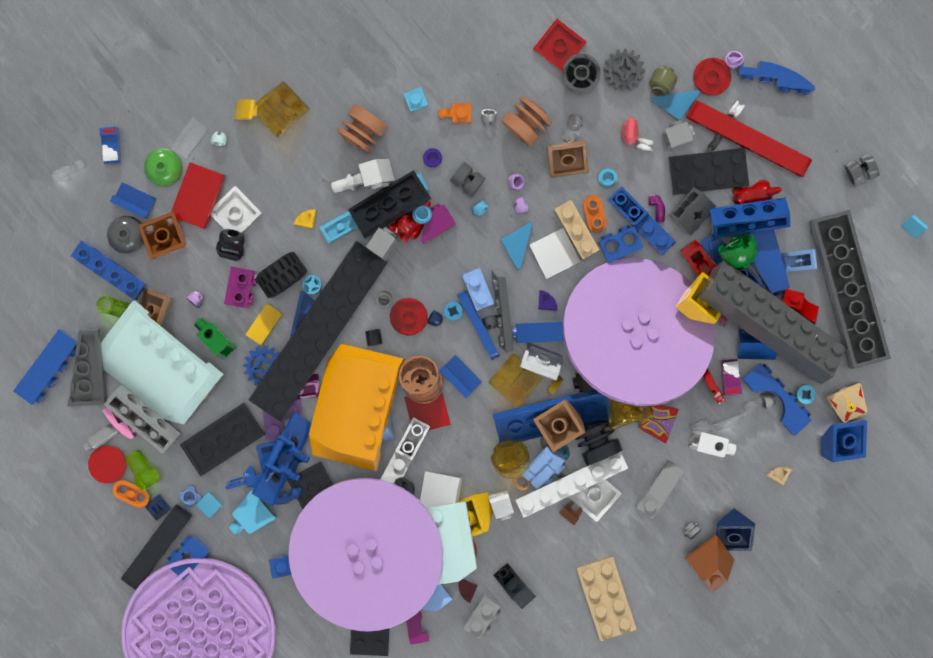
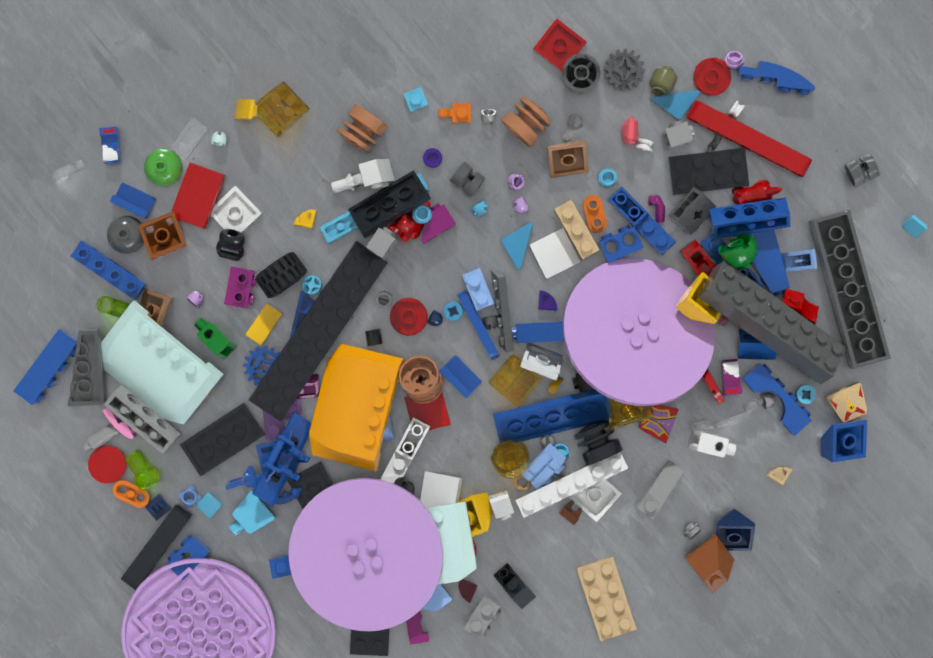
medium nougat slope [533,399,585,452] -> none

